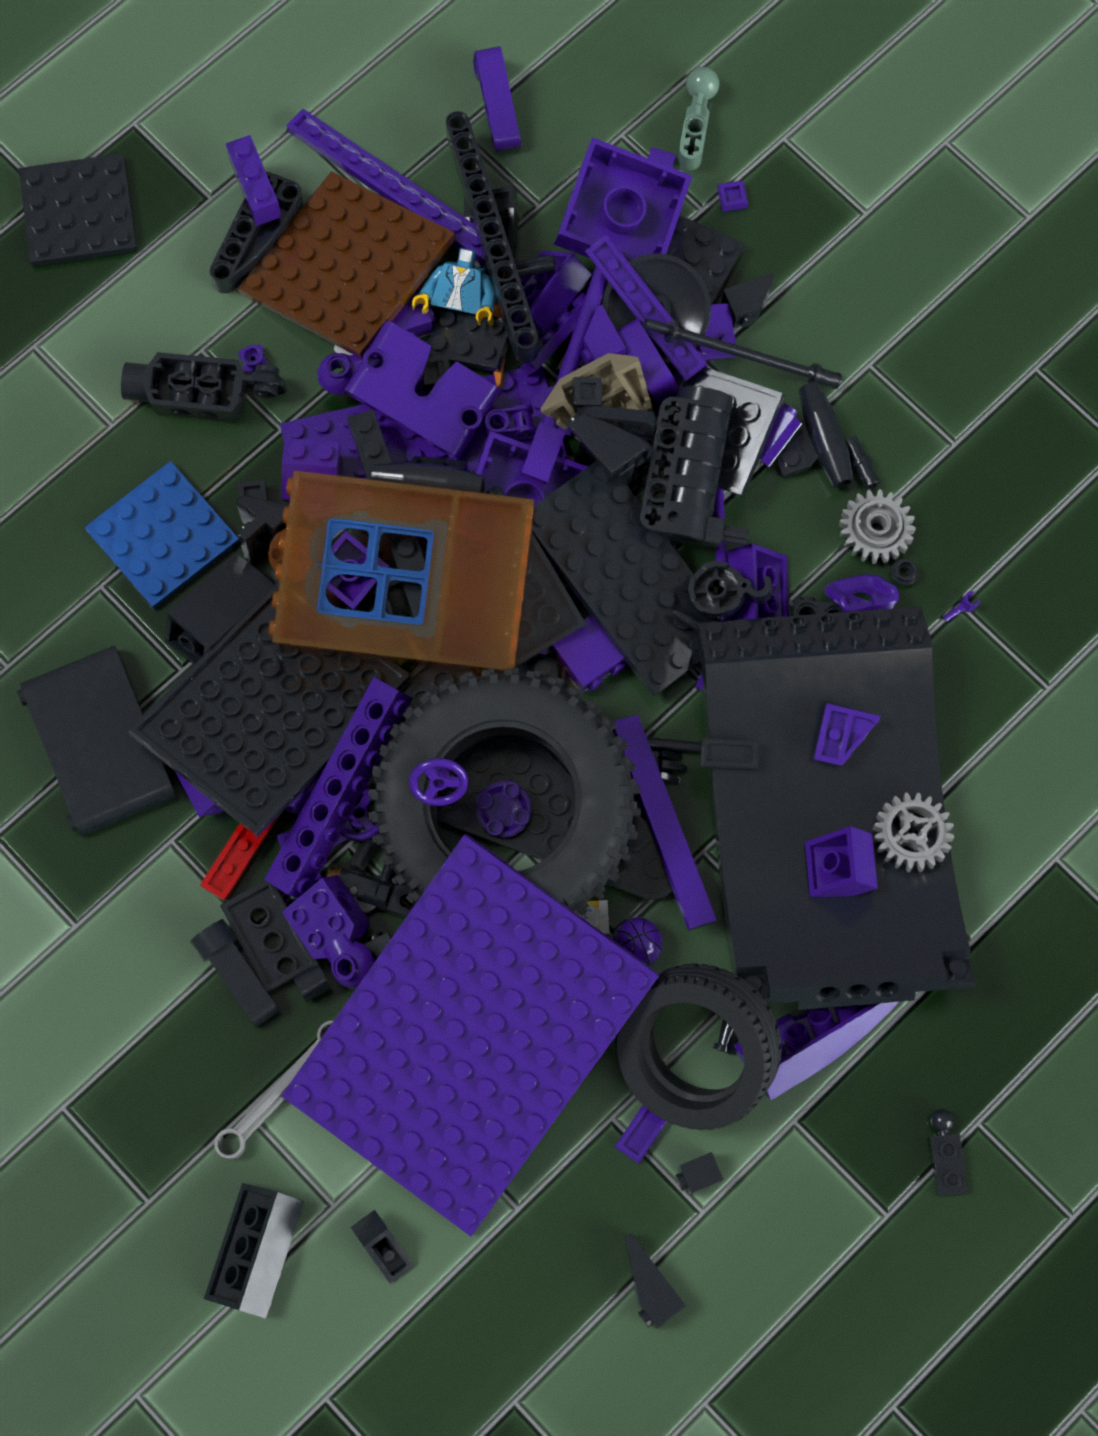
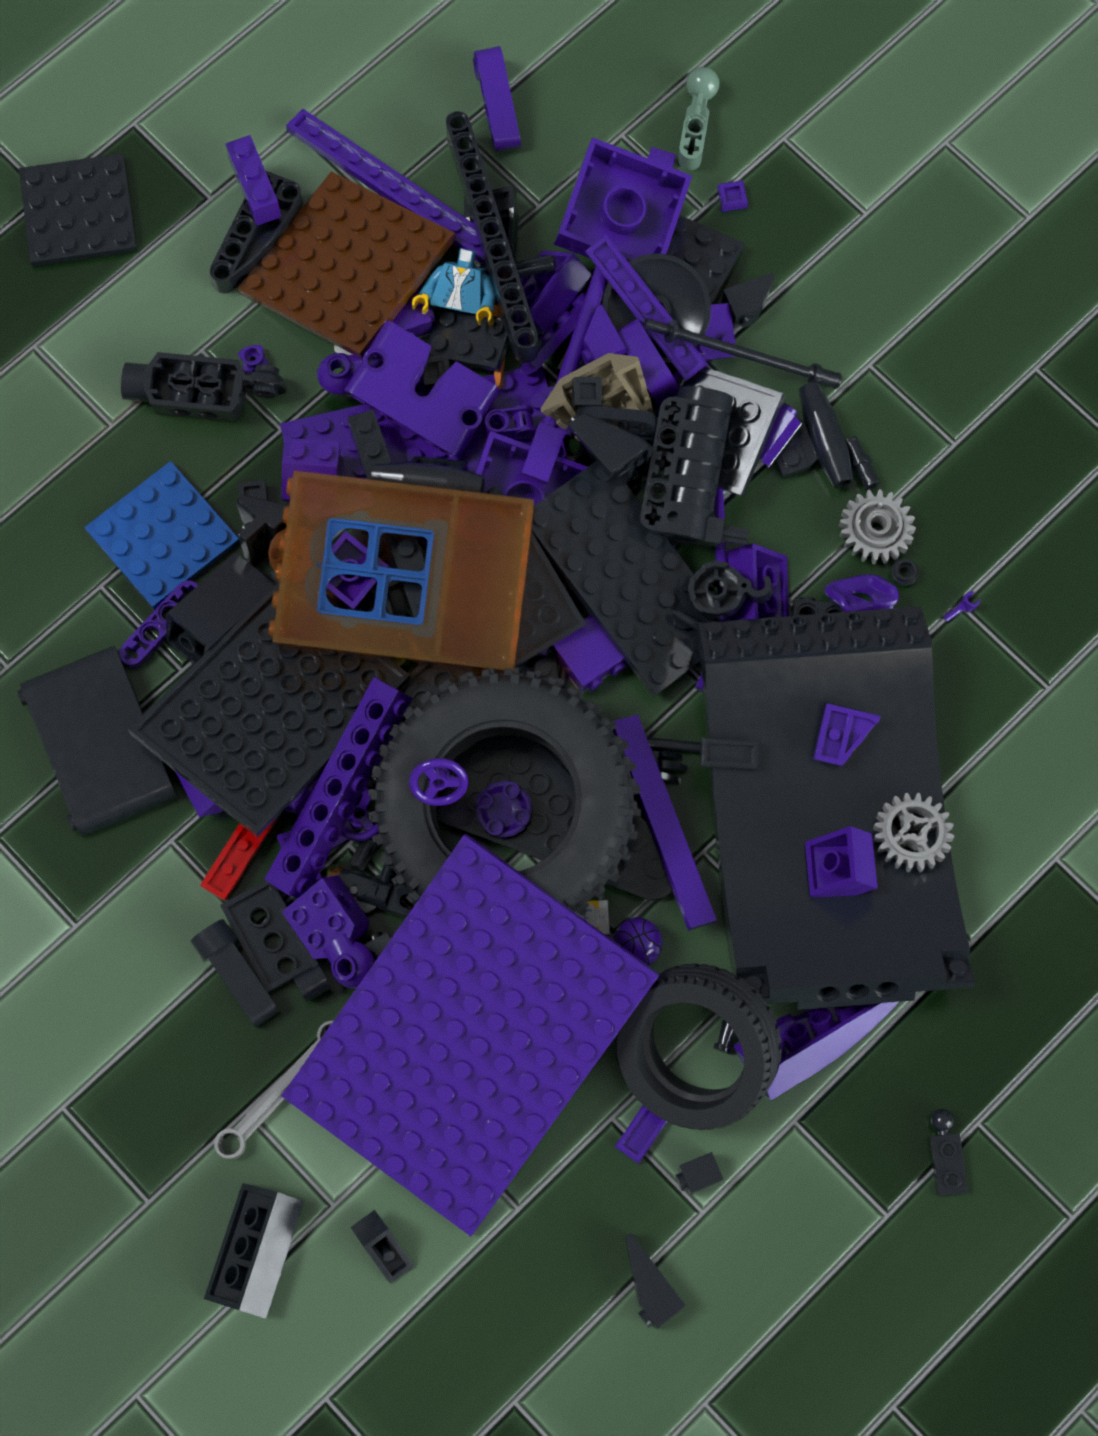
none -> dark purple beam [119,580,198,669]

